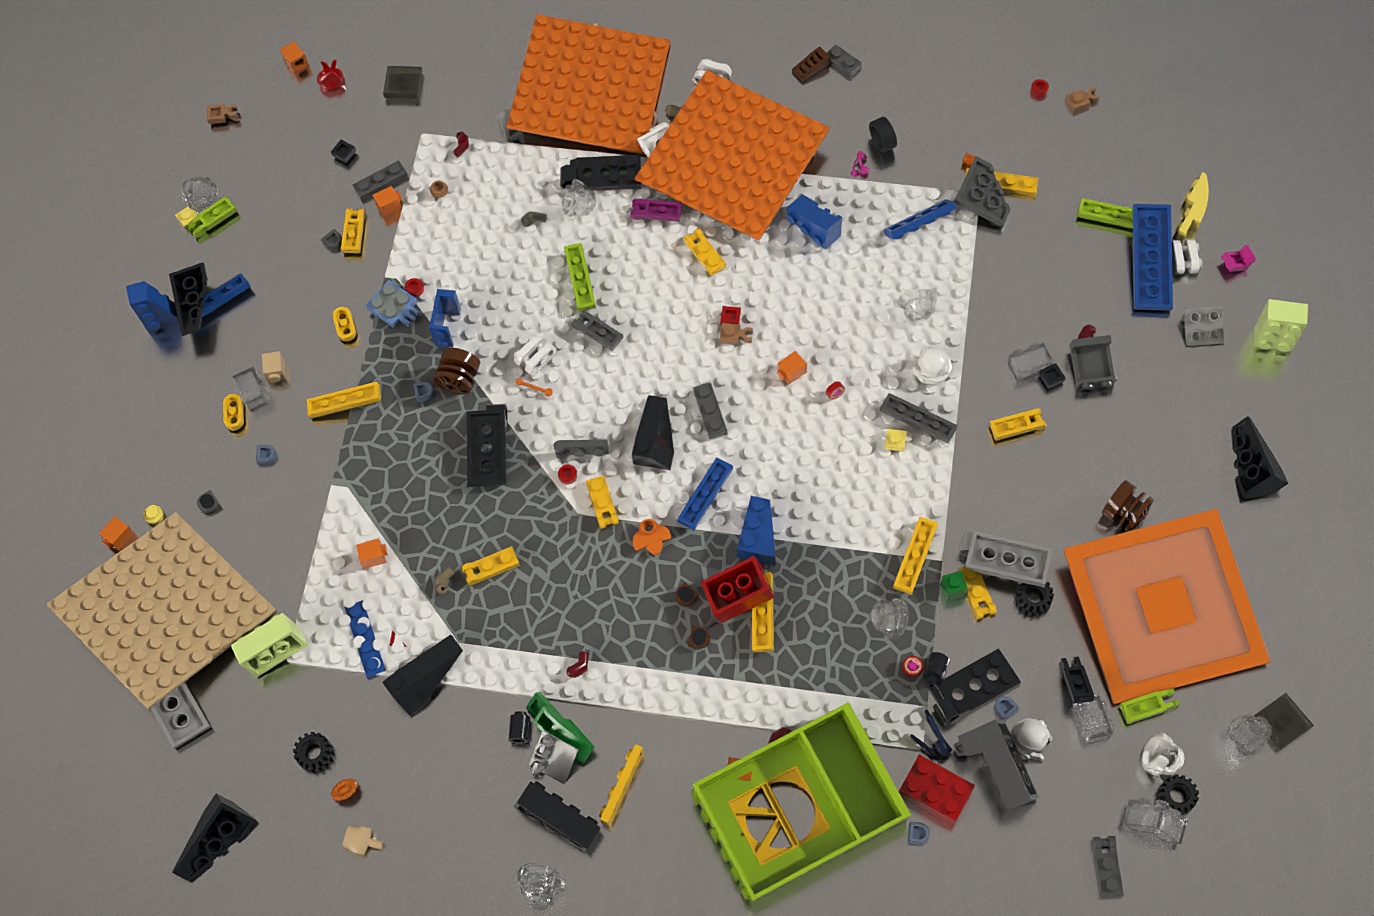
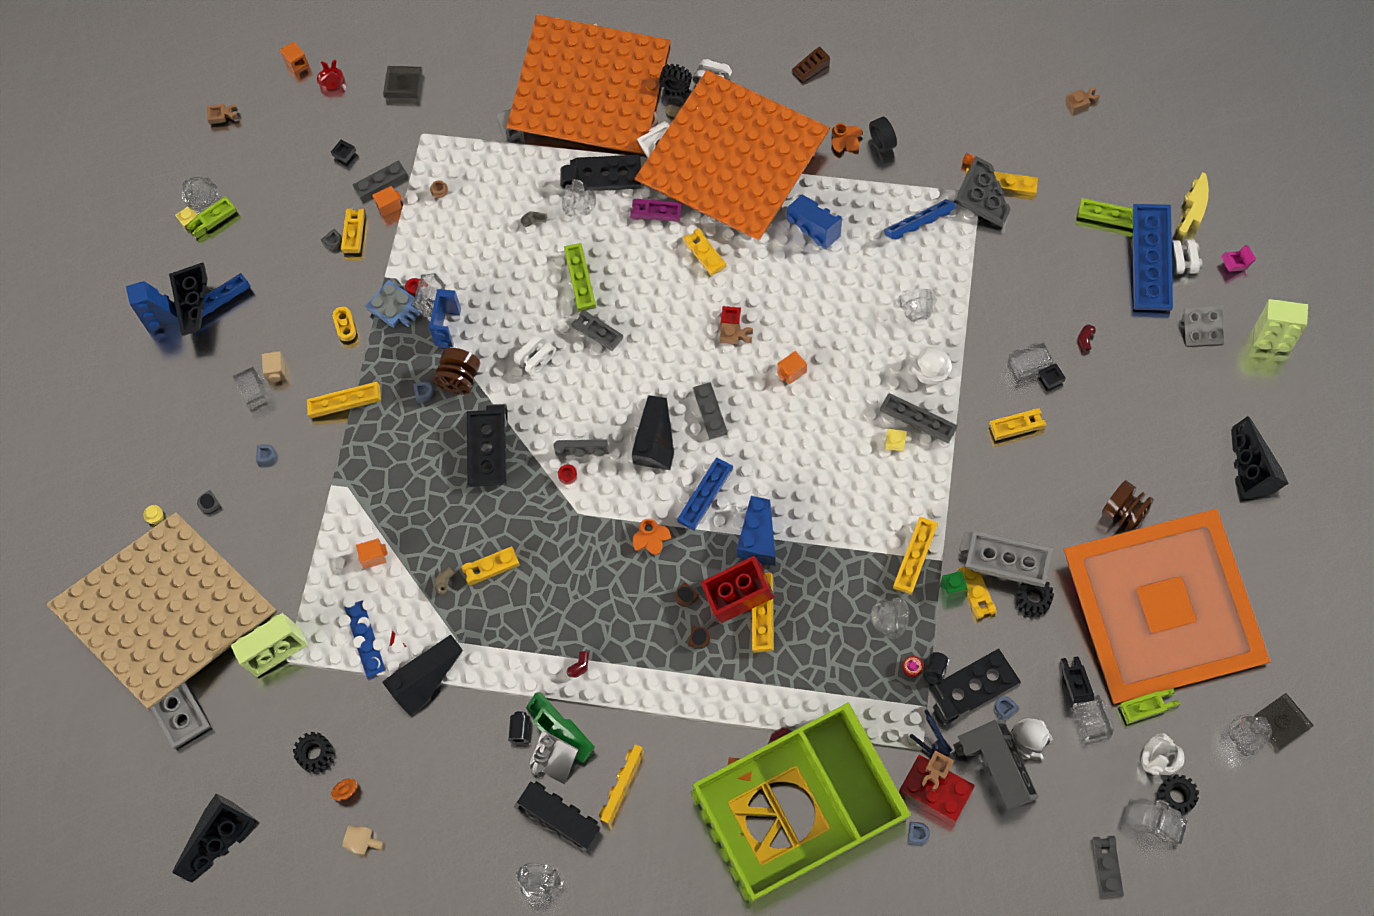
orange brick [99,516,135,551] -> none
yellow plate [223,394,244,430] -> none
dark red arm [452,131,469,158] -> none
orange hinge [516,378,553,396] -> none
yellow plate [586,475,619,529] -> none
red tile [826,382,845,400] -> none
dark grey plate [827,44,862,77] -> none
dark pink piece [851,151,869,177] -> none
red tile [1031,79,1049,97] -> none
dark grey panel [1069,335,1118,390] -> none
none -> clear brick [413,273,446,317]
none -> black tyre [659,64,692,94]
none -> orange plate [831,123,863,153]
none -> medium nougat plate [922,751,954,792]

